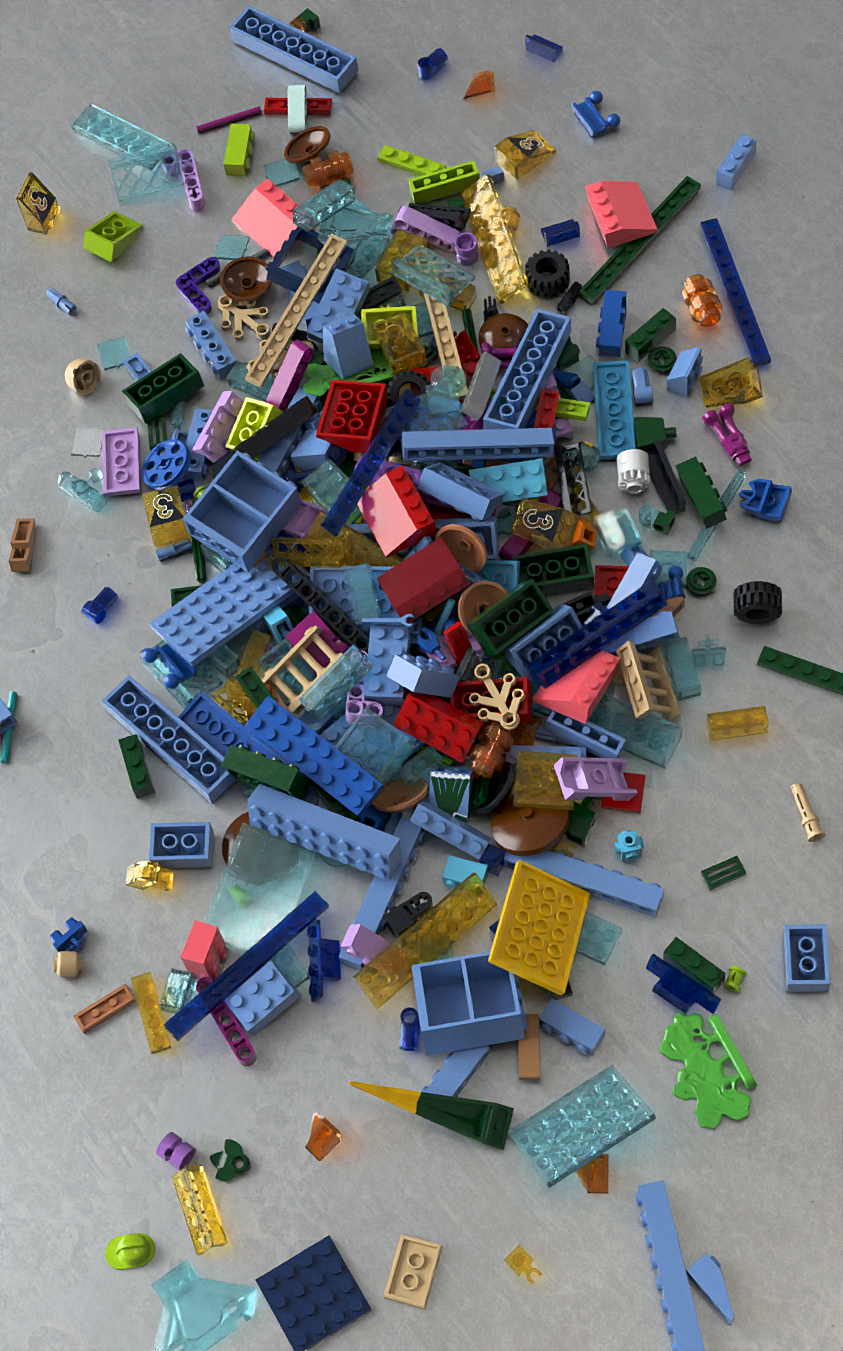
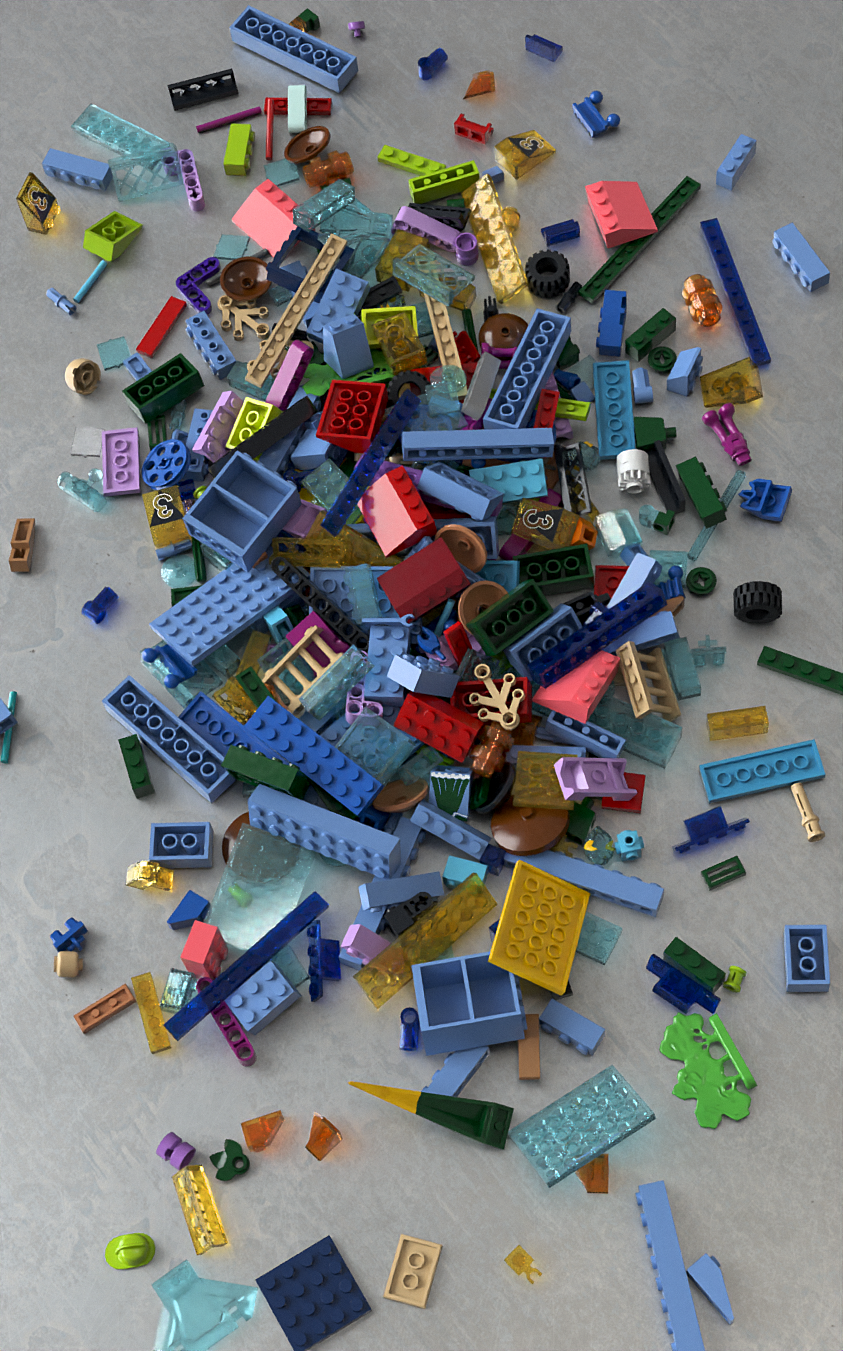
none -> medium blue brick [42,148,114,191]
none -> medium azure bar [73,260,107,303]
none -> red tile [136,296,187,358]
none -> clear light blue dish [161,555,196,588]
none -> black fence [167,68,239,111]
none -> blue slope [167,890,212,930]
none -> clear orange slope [241,1110,284,1152]
none -> red bar [266,98,274,161]
none -> clear light blue plate [268,285,292,307]
none -> medium lavender tile [348,21,365,37]
none -> medium blue brick [358,871,444,913]
none -> red hinge [454,113,494,145]
none -> clear light blue hair [584,826,615,866]
none -> clear blue bracket [672,806,750,853]
none -> dark azure plate [699,739,826,804]
none -> medium blue brick [772,222,830,292]

